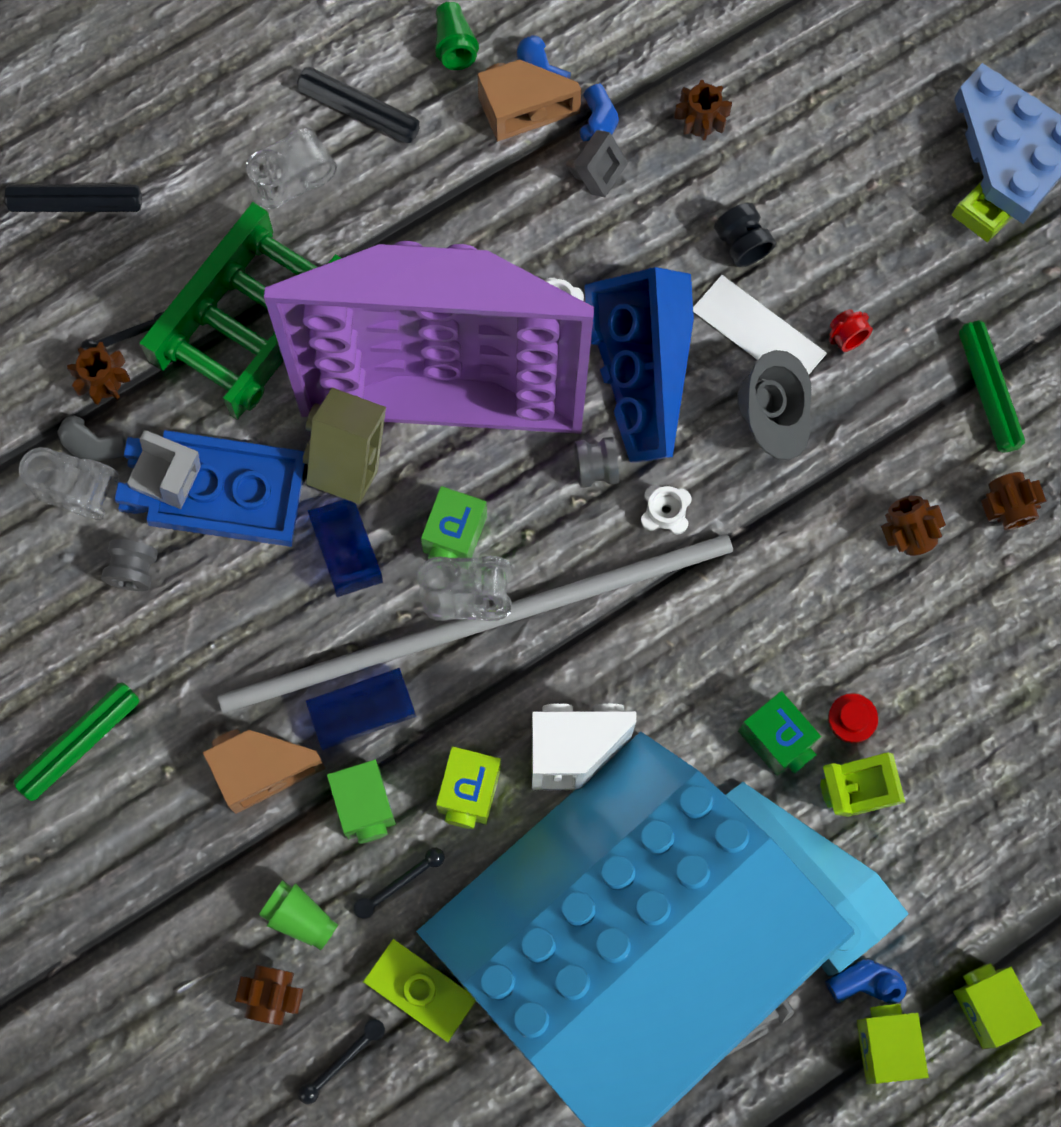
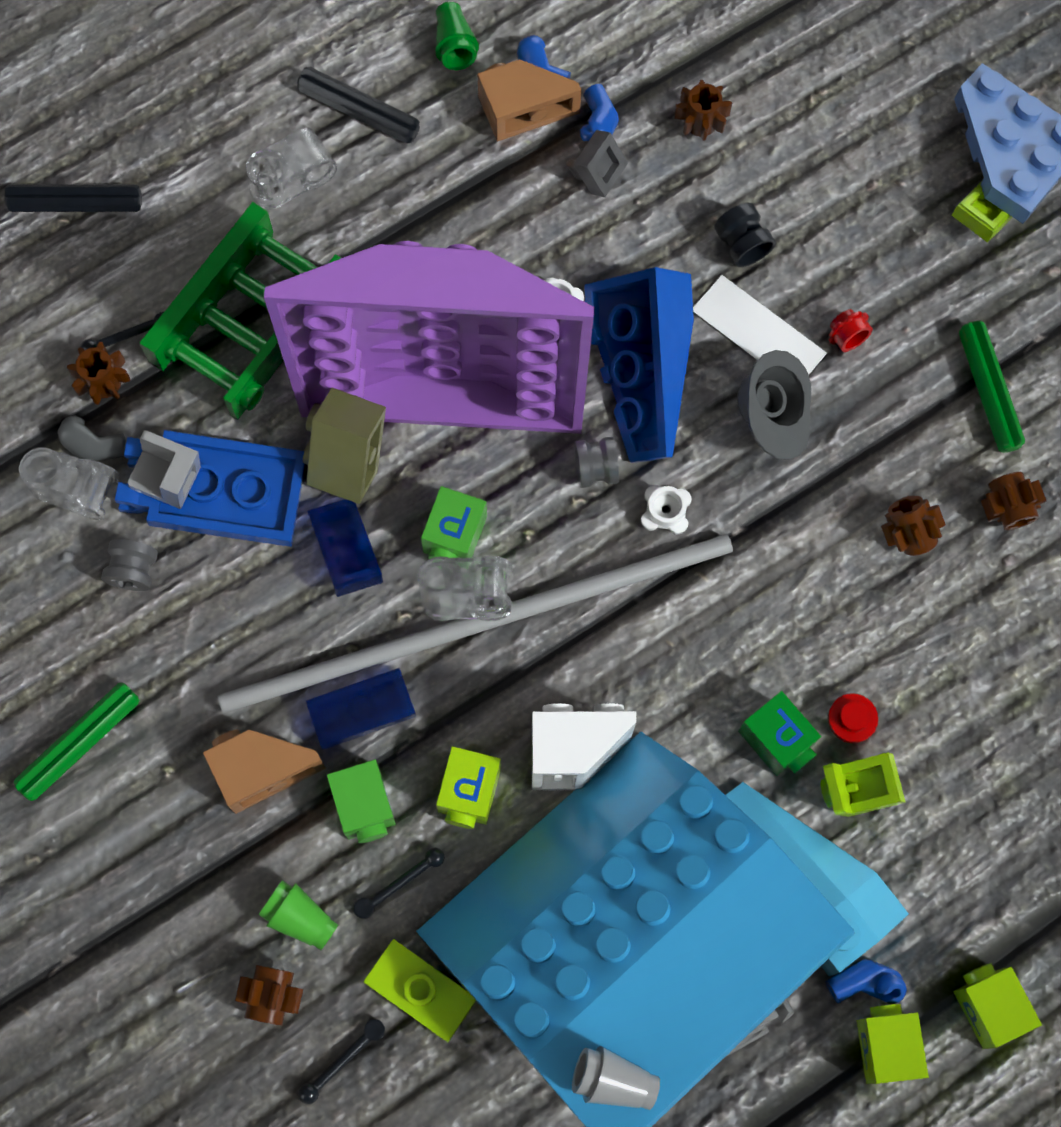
none -> light grey cone [572,1046,660,1110]

